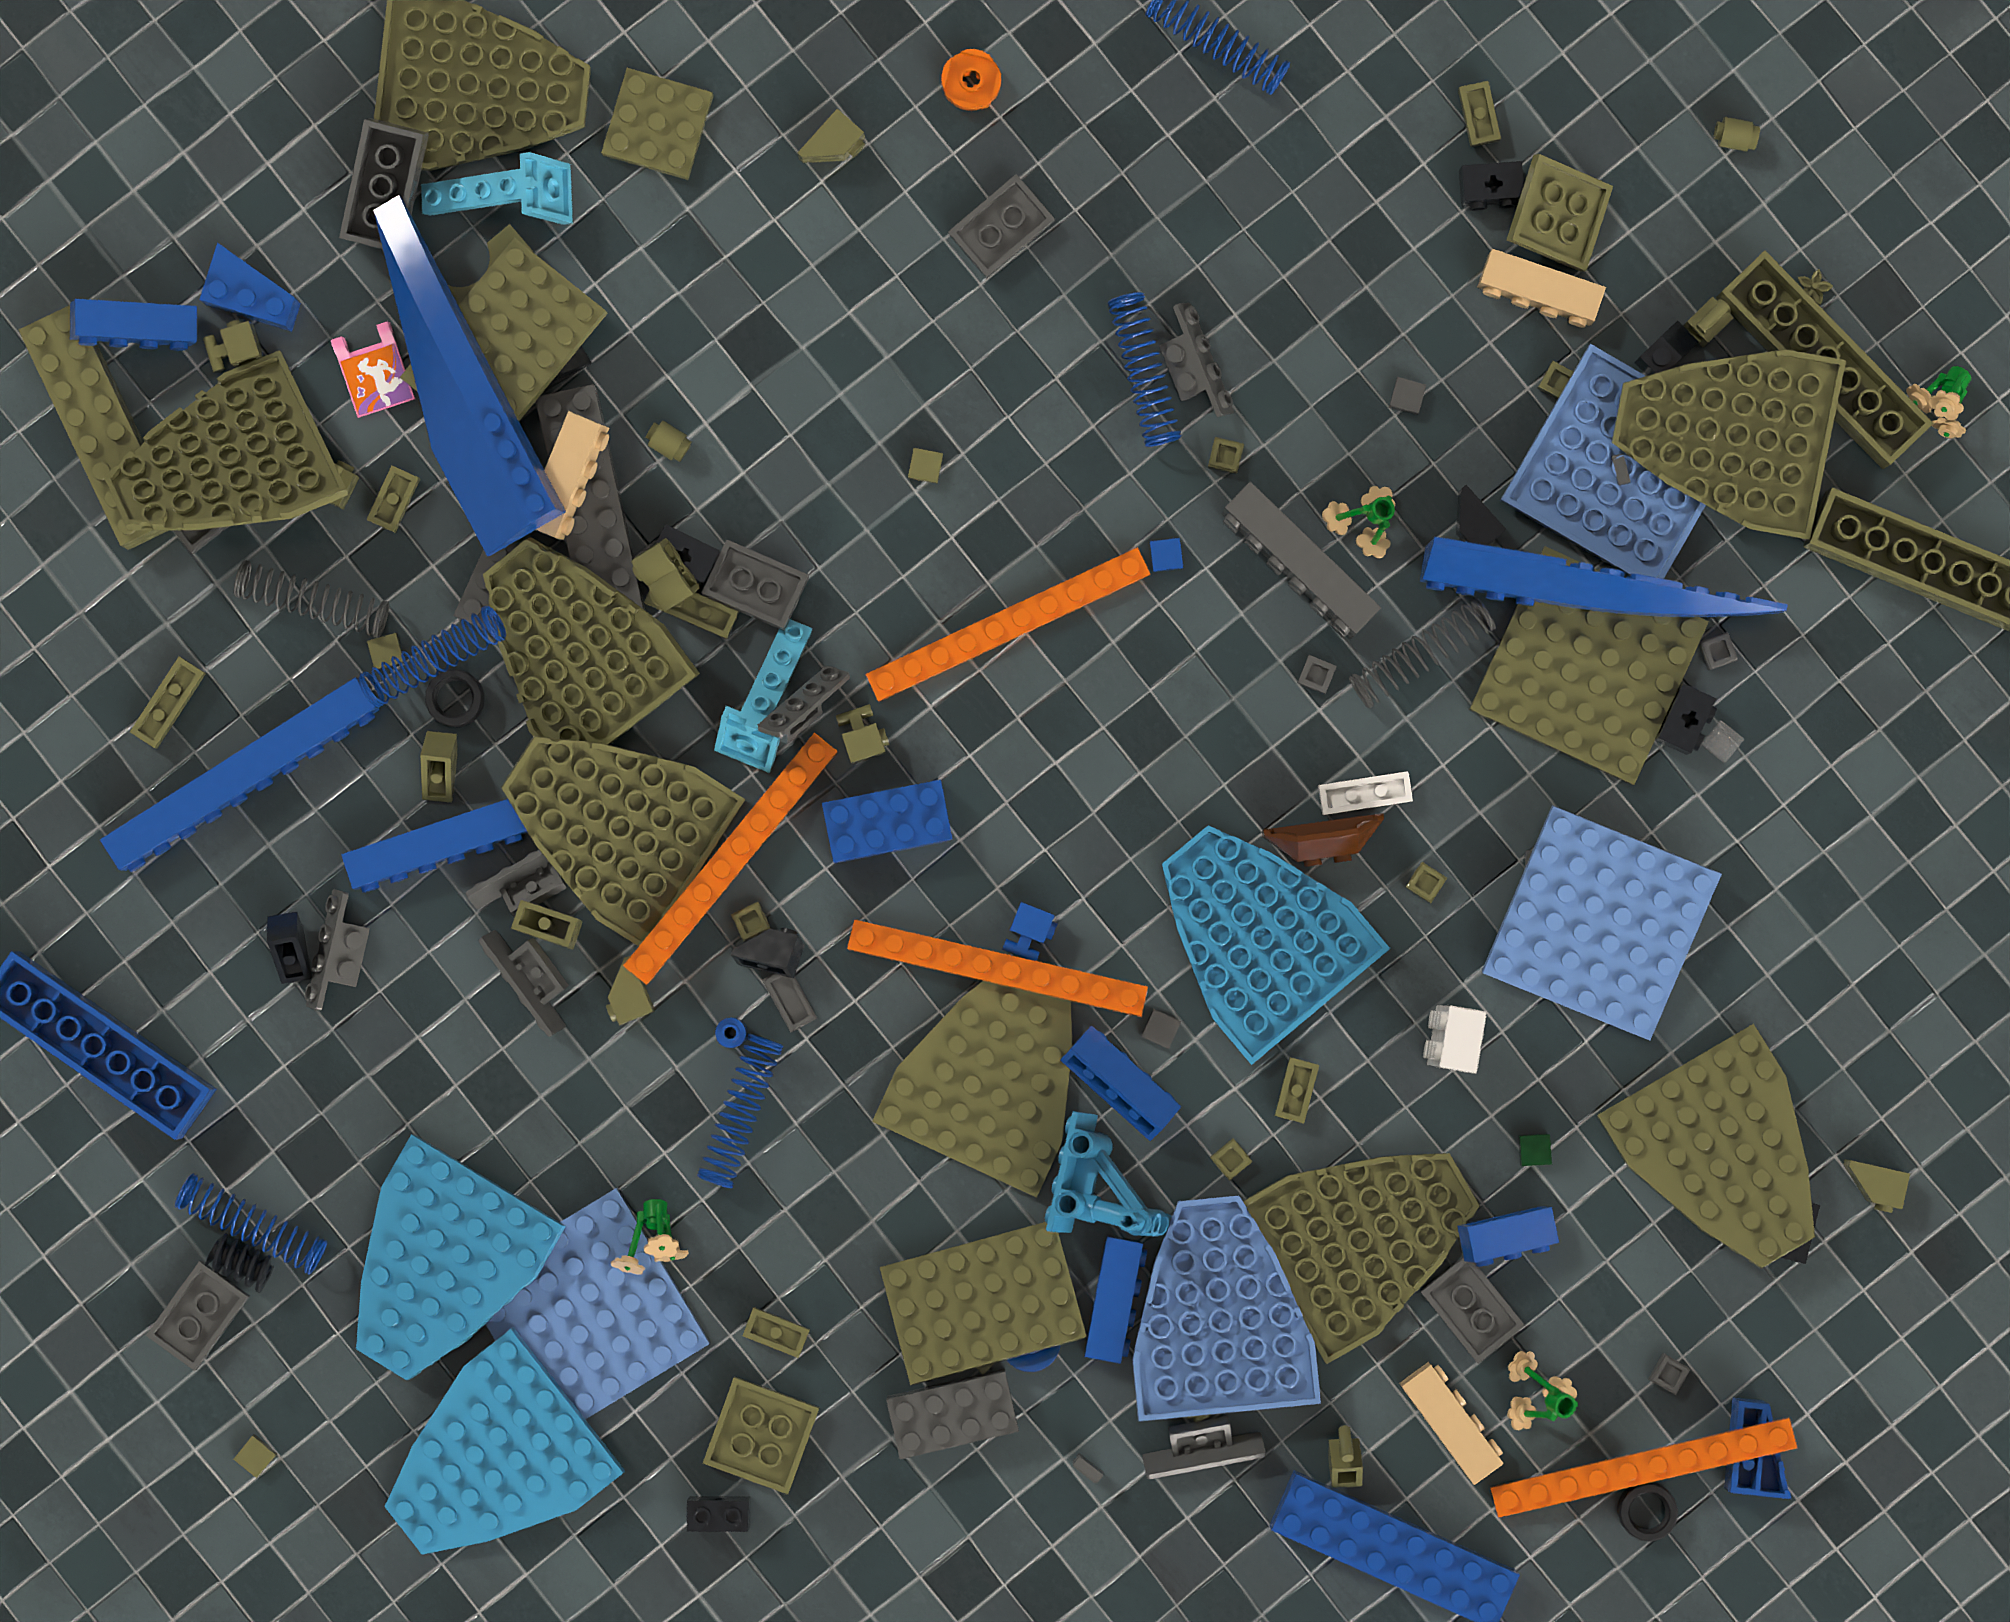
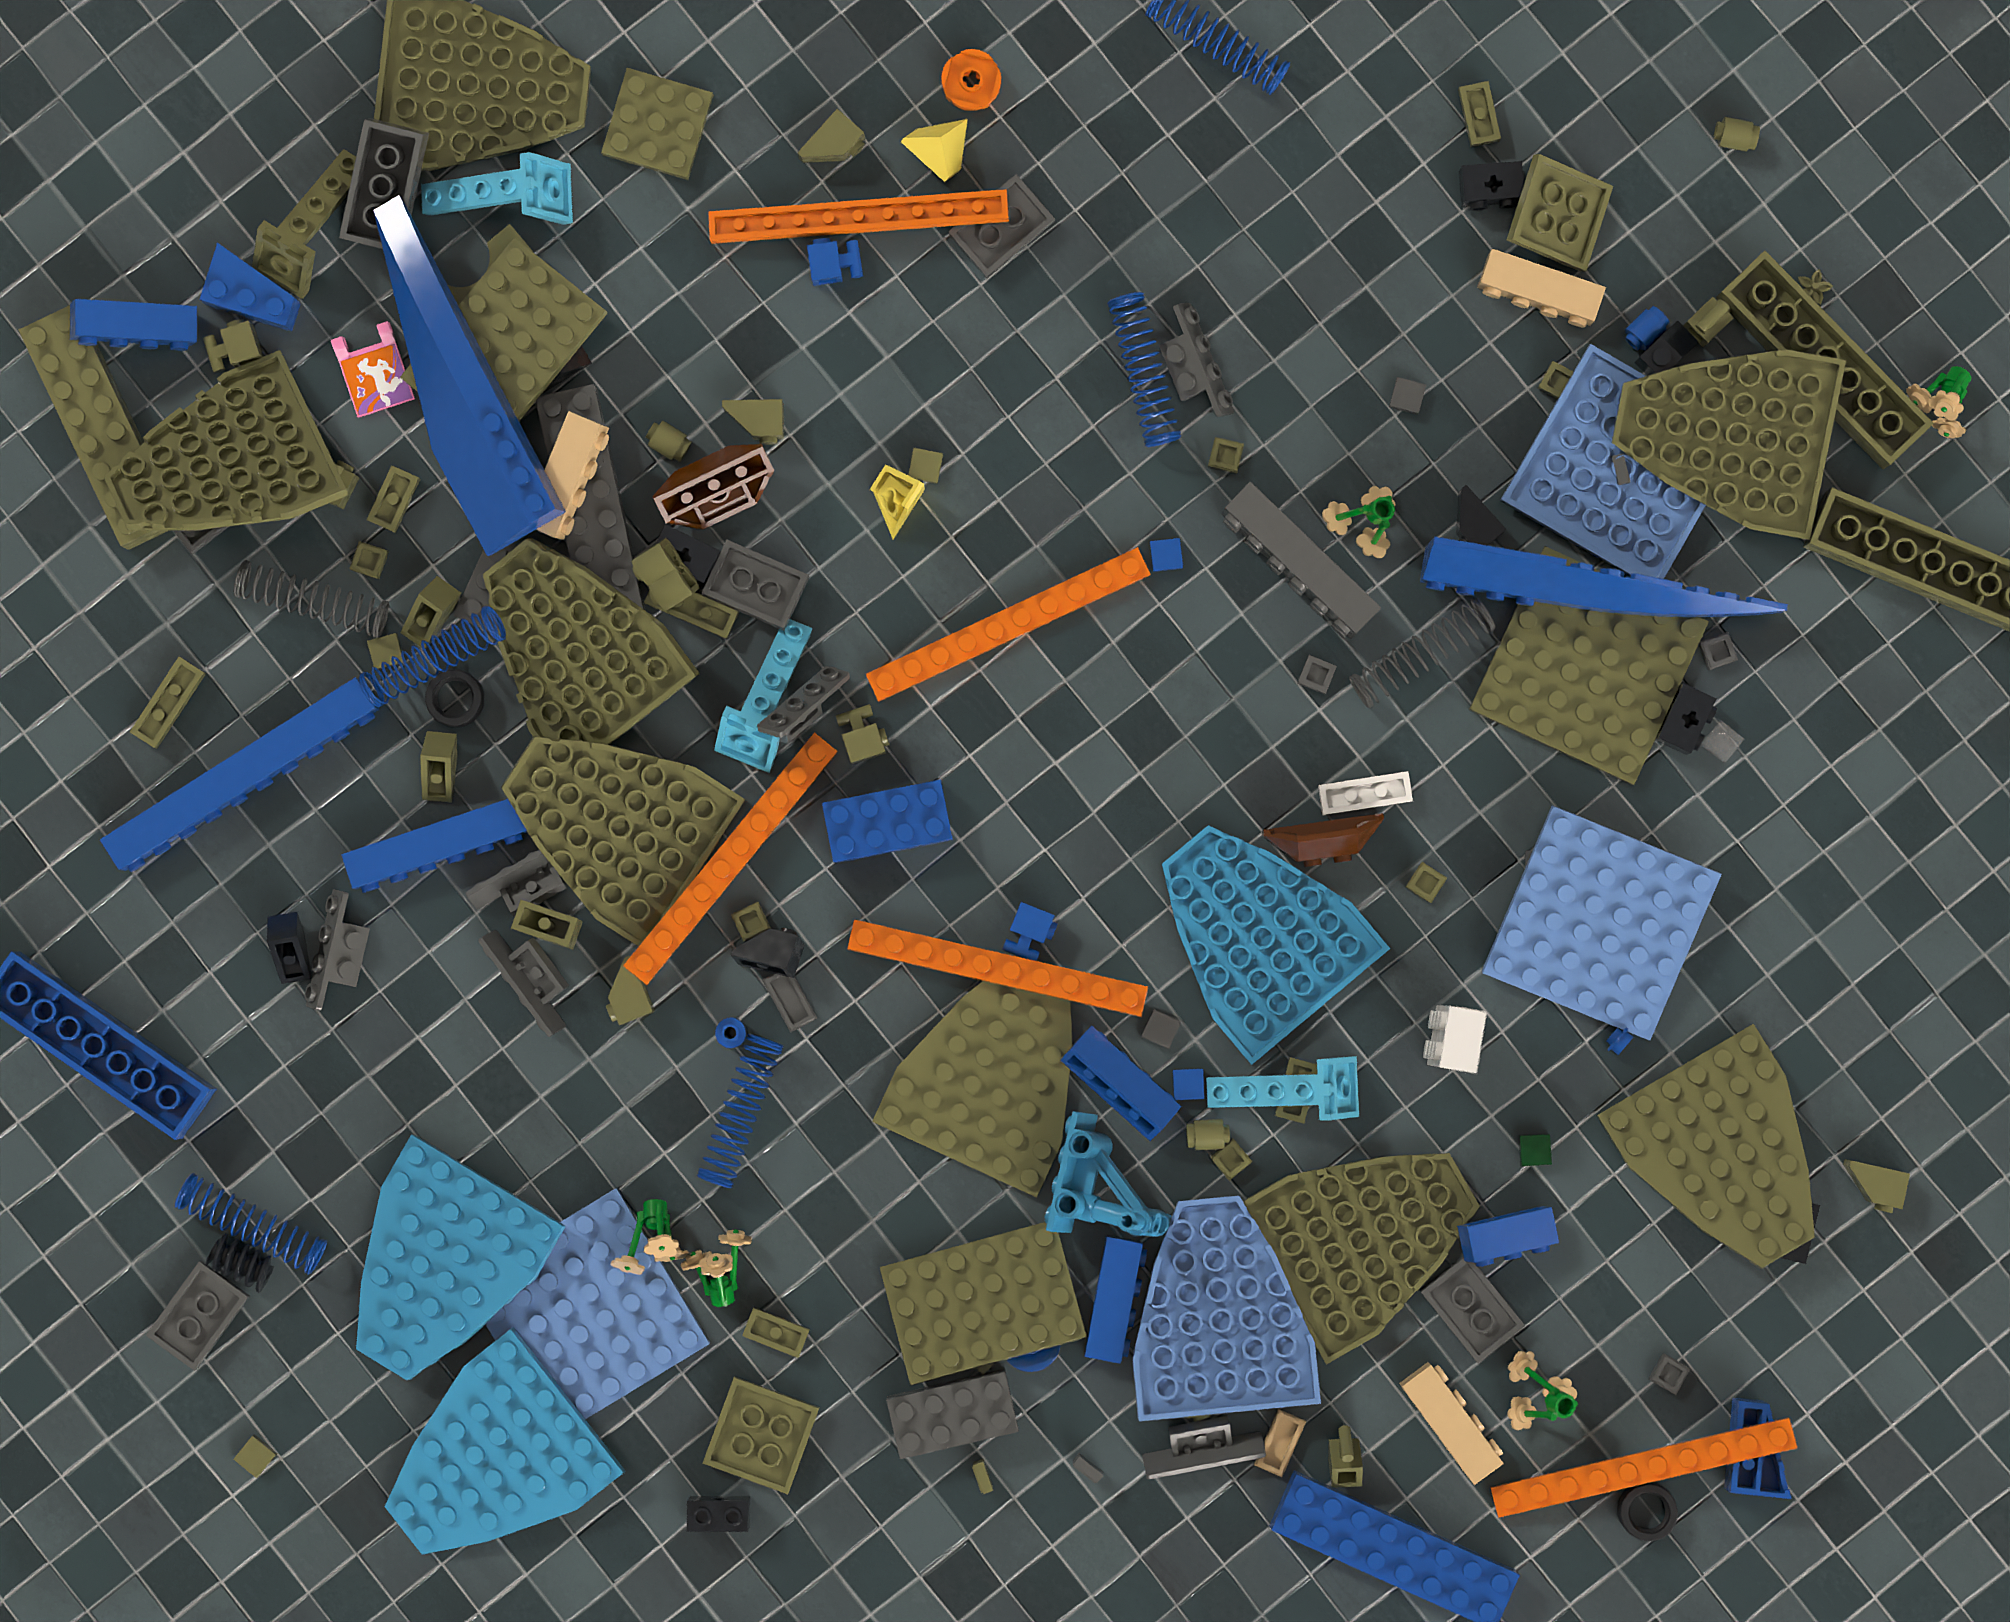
none -> olive bracket [252,149,356,299]
none -> olive tile [350,541,389,580]
none -> olive slope [400,576,461,649]
none -> reddish brown wedge [652,444,774,530]
none -> plant [680,1229,752,1307]
none -> orange plate [708,189,1009,244]
none -> olive slope [722,399,784,445]
none -> blue brick [807,238,863,286]
none -> light yellow slope [870,464,925,539]
none -> light yellow slope [901,119,968,182]
none -> olive tile [972,1458,993,1494]
none -> blue tile [1173,1069,1204,1100]
none -> olive brick [1186,1119,1230,1151]
none -> medium azure bracket [1206,1056,1359,1120]
none -> tan tile [1254,1409,1306,1477]
none -> blue plate [1606,1028,1633,1055]
none -> blue brick [1625,306,1670,351]

